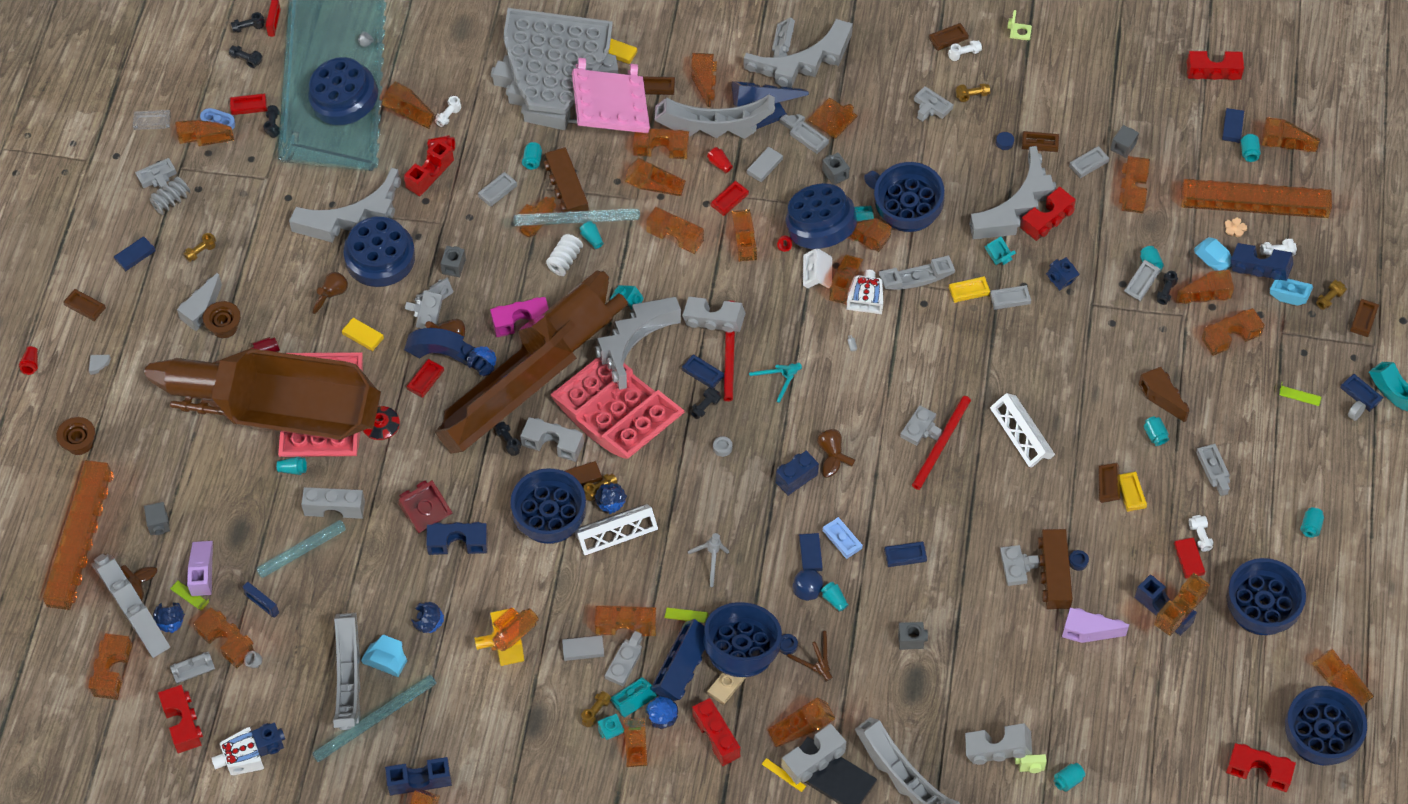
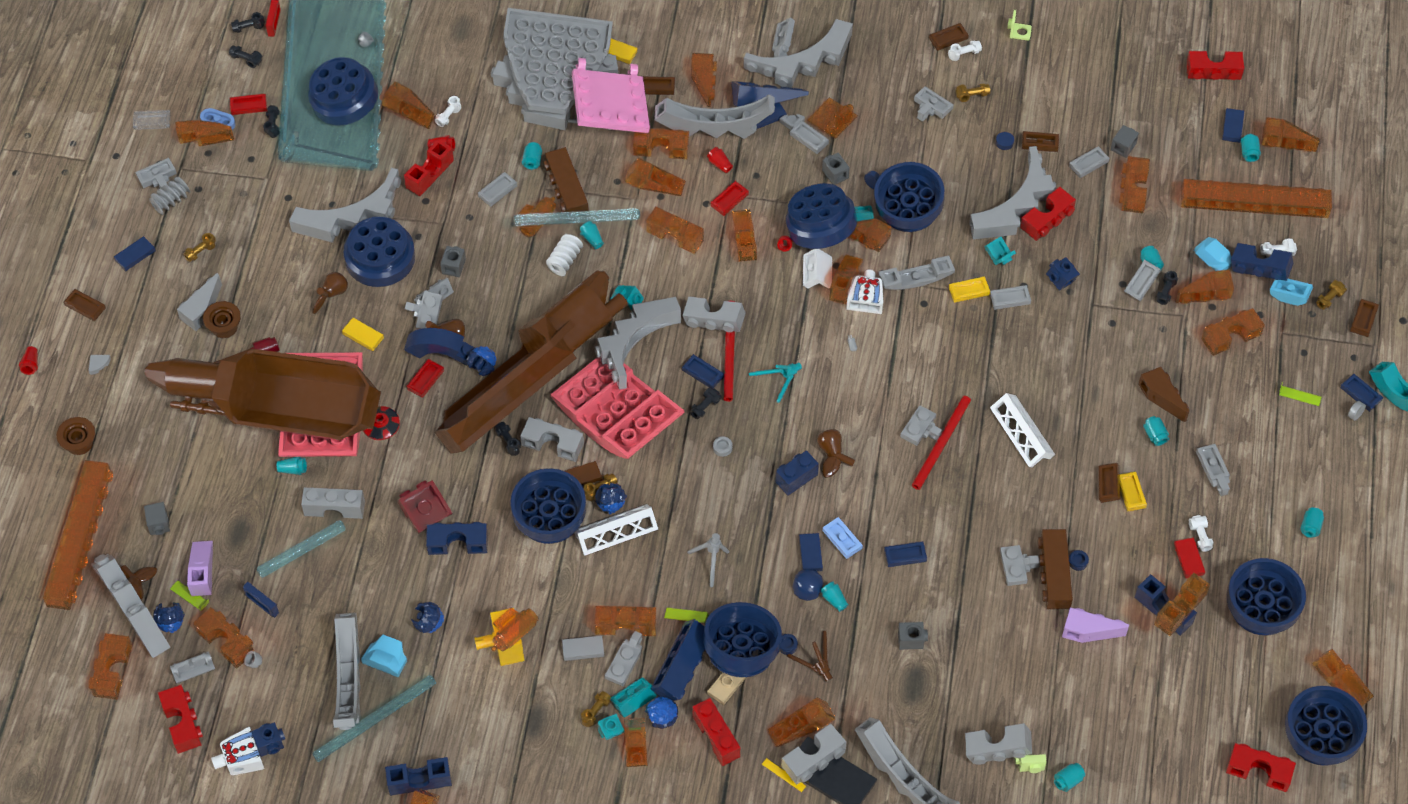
dark pink arch [490,297,549,337] -> none
light grey tile [747,147,783,182] -> none
light nougat plant [1225,217,1247,237] -> none

